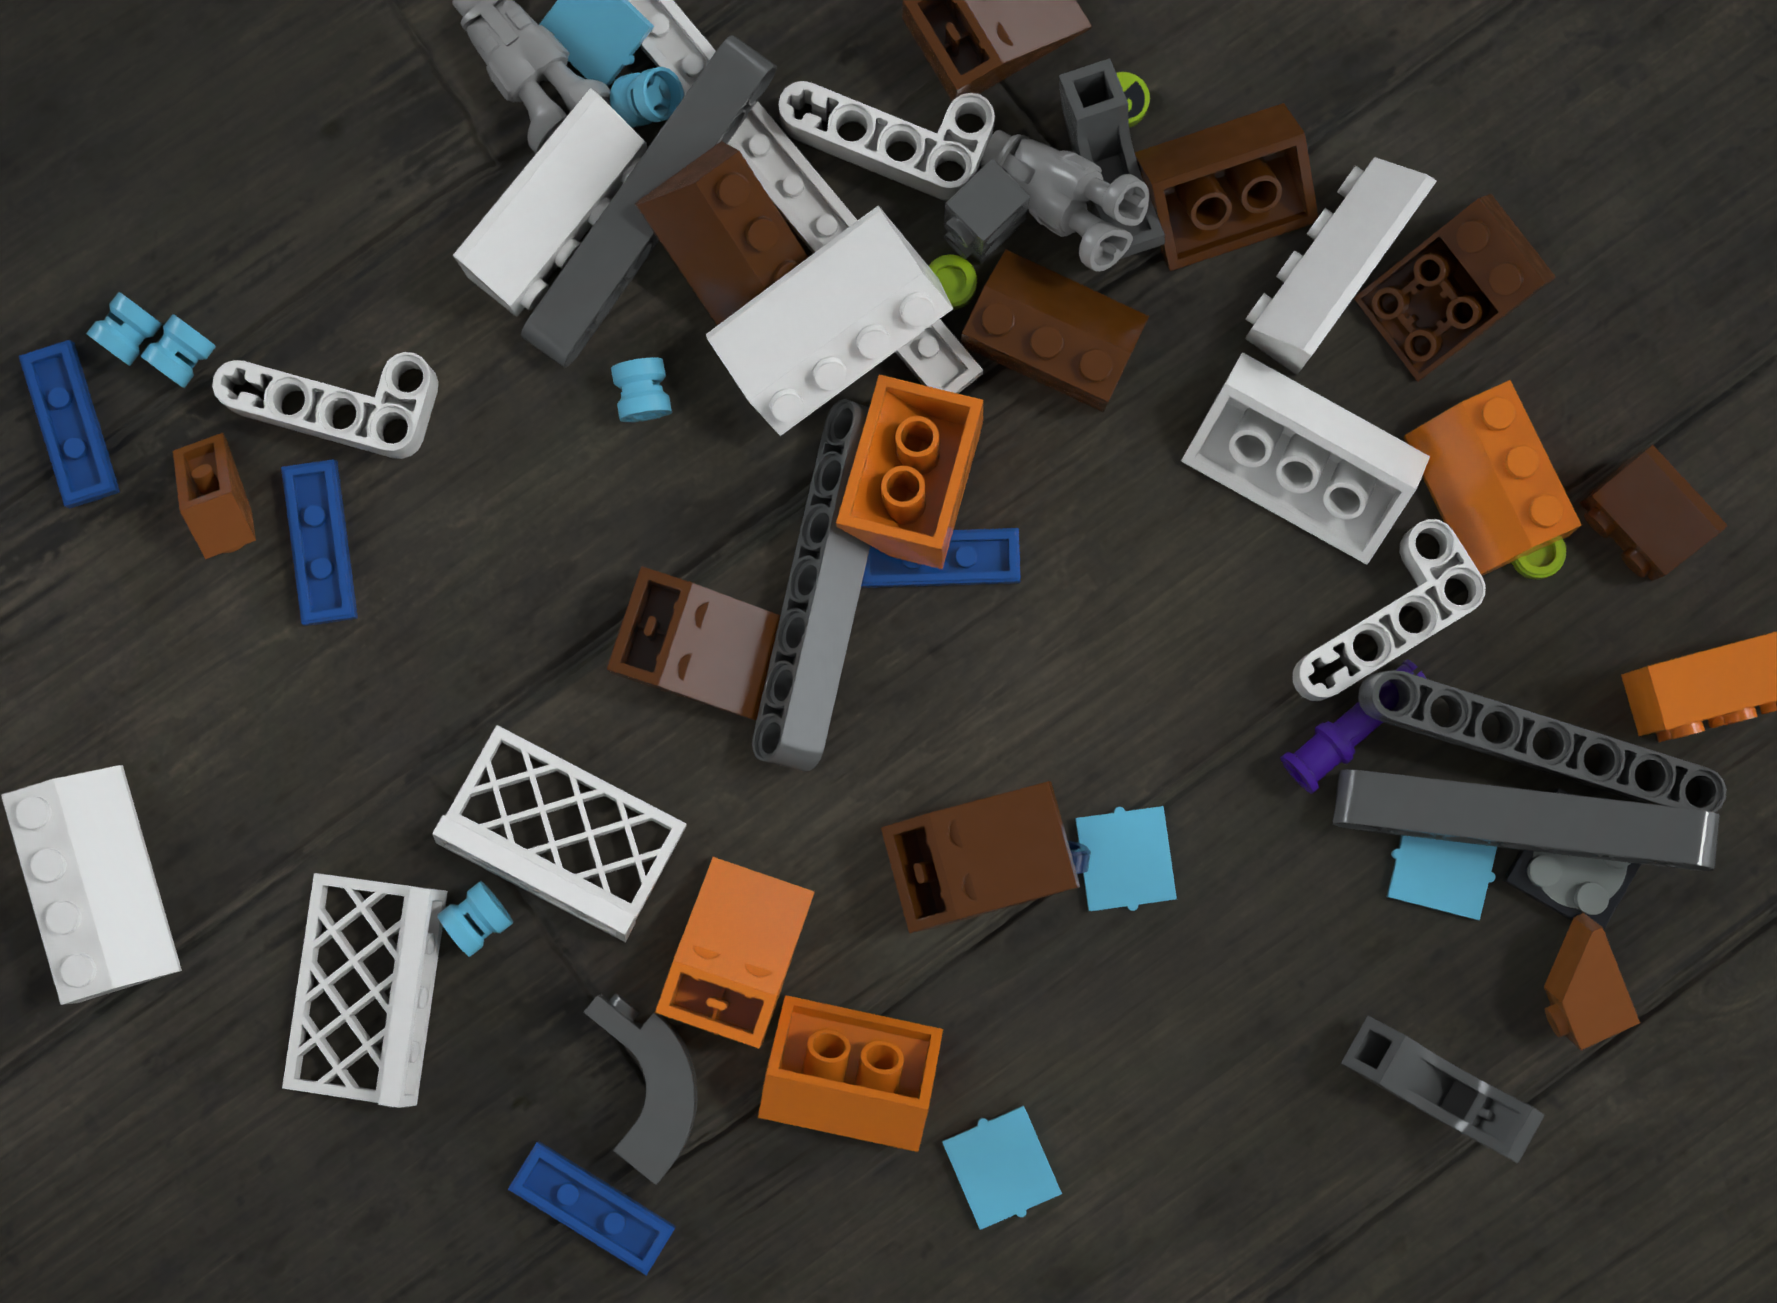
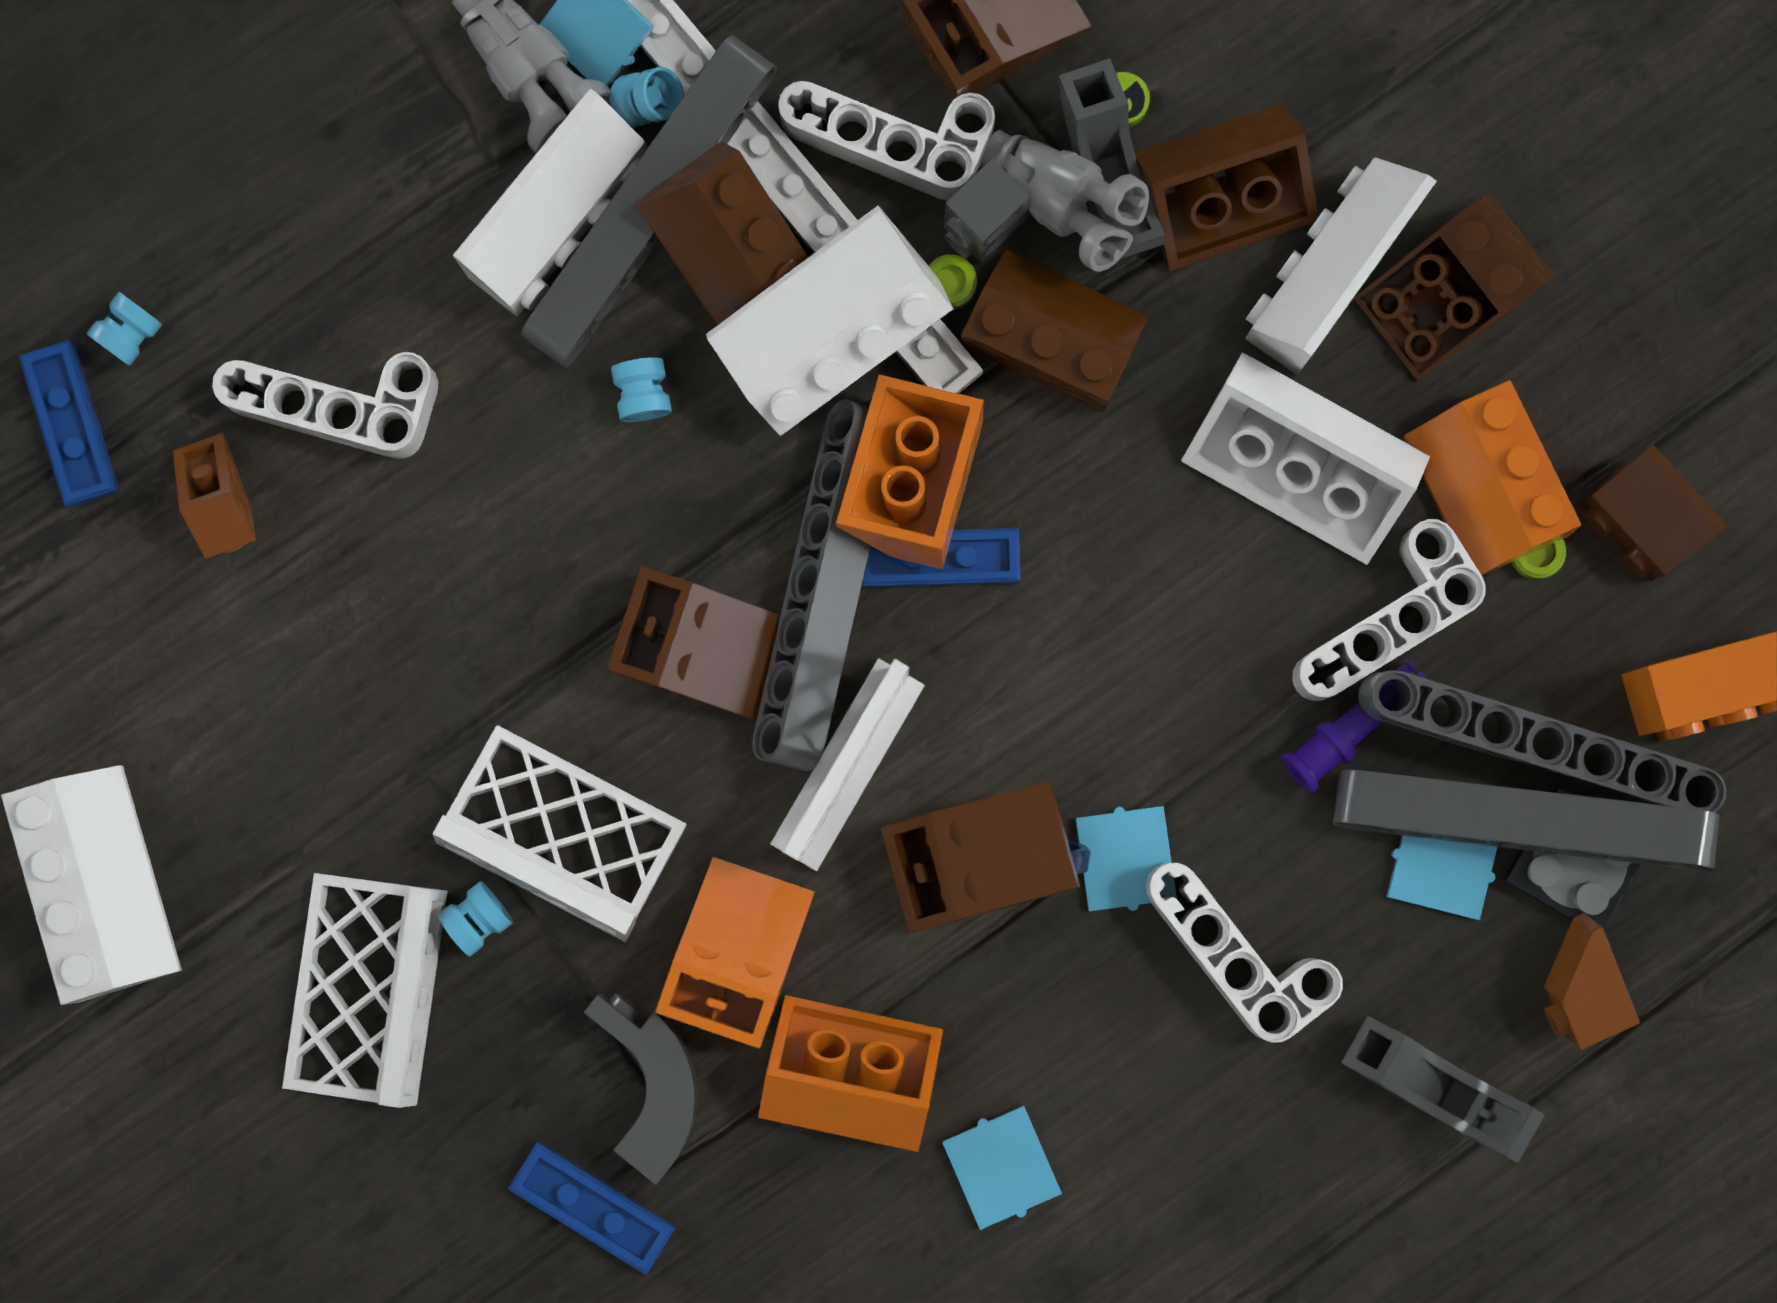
medium azure wheel [141,314,216,388] -> none
blue tile [281,459,358,626] -> none
none -> white fence [770,658,925,871]
none -> white beam [1145,863,1343,1043]

